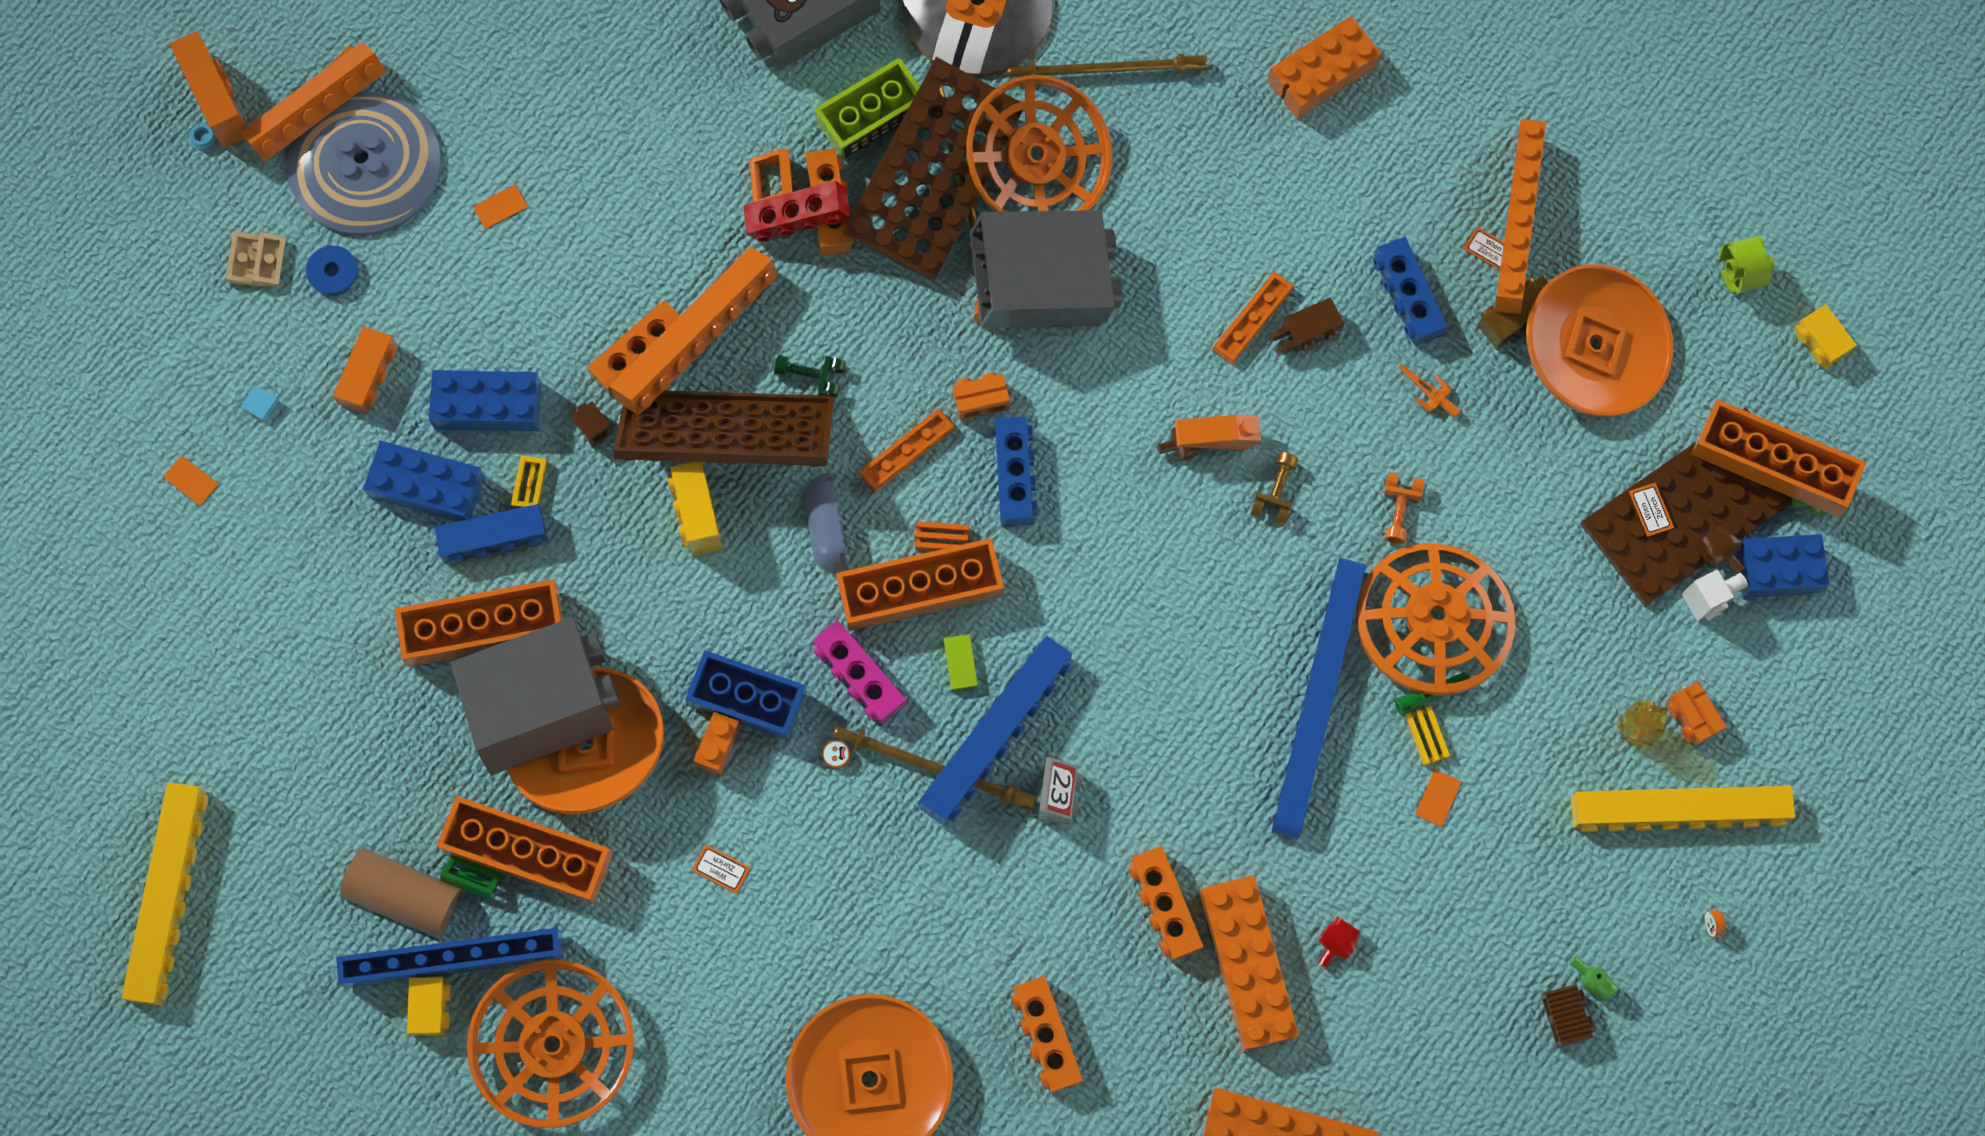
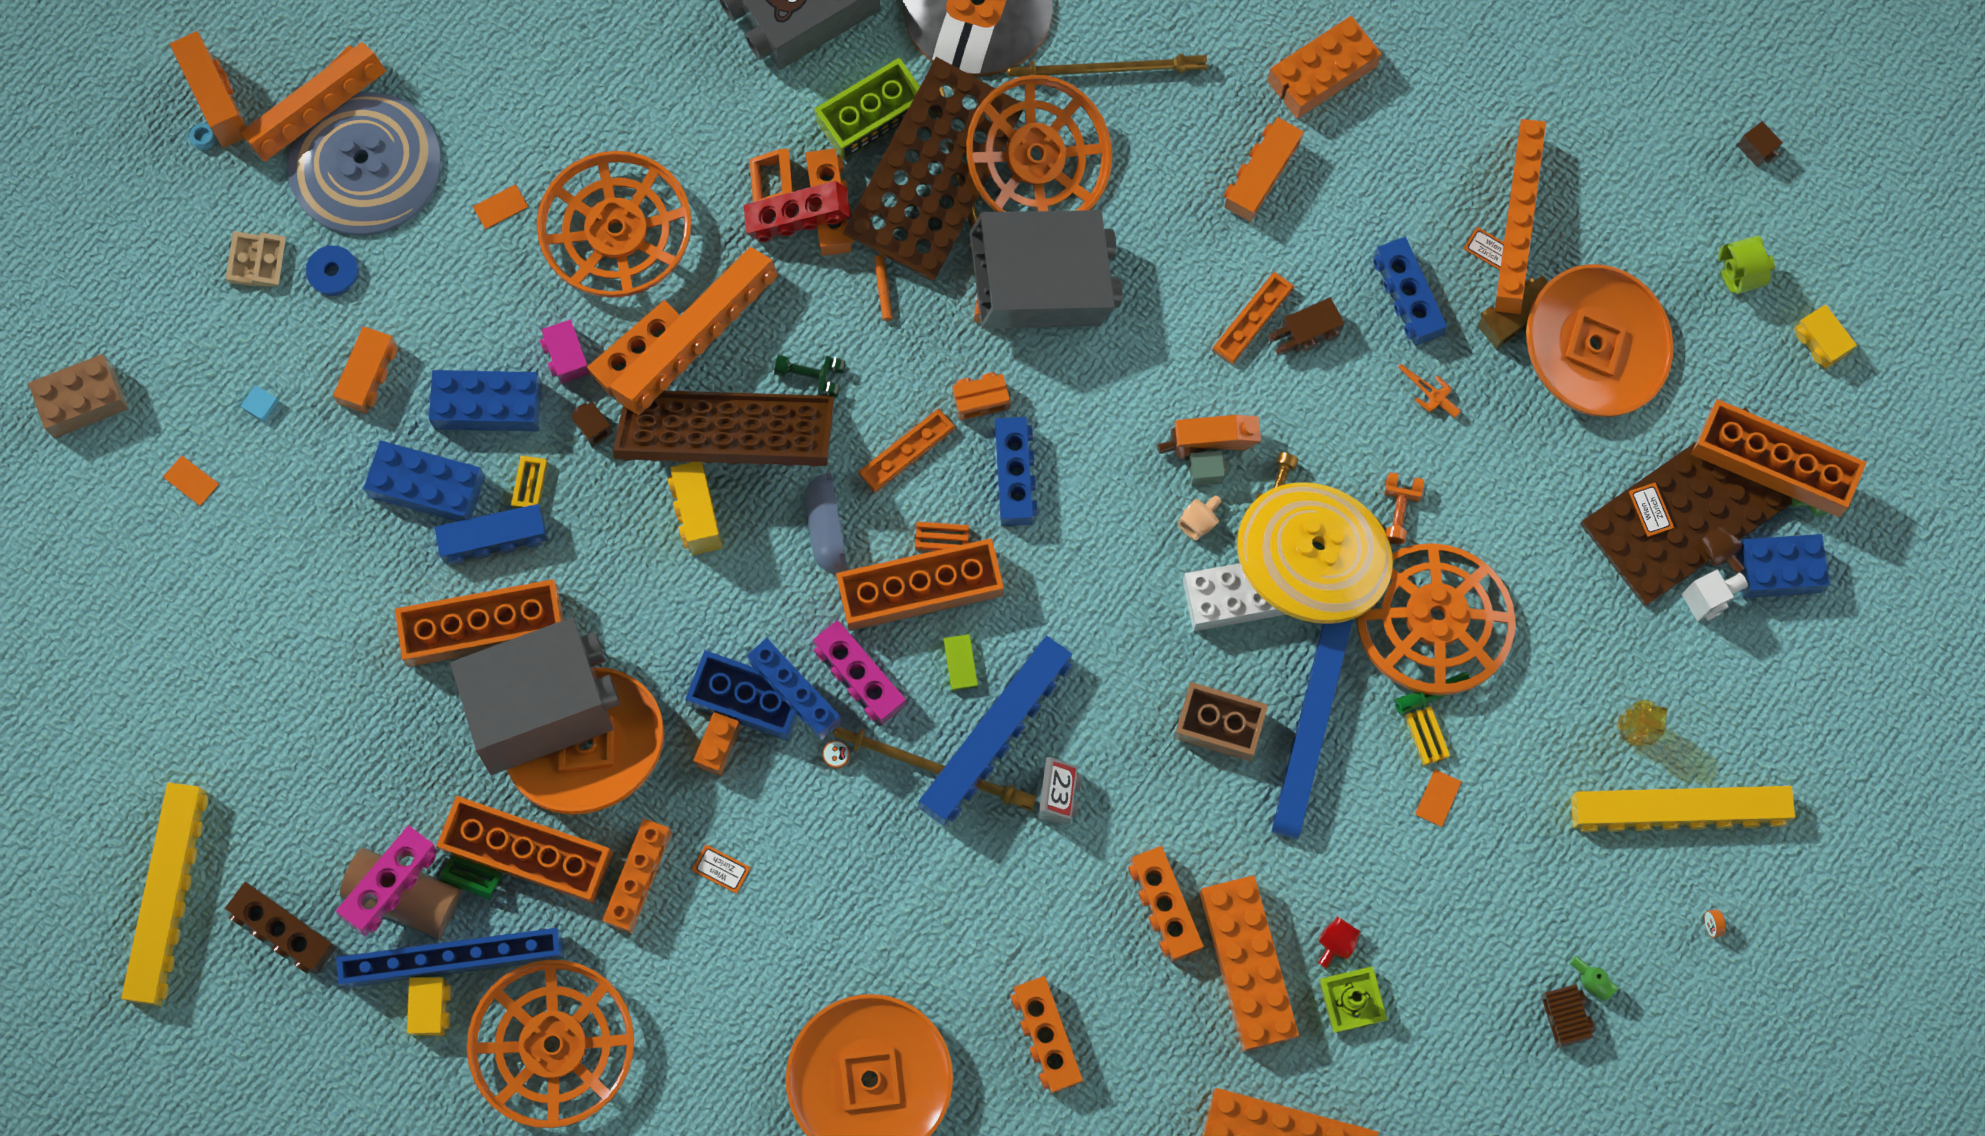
orange brick [1666,681,1727,746] -> none
none -> medium nougat brick [28,354,129,438]
none -> reddish brown brick [225,882,337,974]
none -> dark pink brick [336,825,437,937]
none -> orange dish [537,151,692,298]
none -> dark pink brick [540,319,589,384]
none -> orange brick [602,818,672,934]
none -> blue brick [746,638,841,740]
none -> orange piece [874,255,893,321]
none -> medium nougat brick [1174,682,1268,762]
none -> light nougat piece [1178,495,1222,540]
none -> white brick [1183,563,1287,632]
none -> sand green brick [1189,451,1228,486]
none -> orange brick [1223,117,1304,222]
none -> yellow dish [1237,483,1393,624]
none -> lime plate [1319,966,1387,1034]
none -> reddish brown brick [1737,121,1783,168]

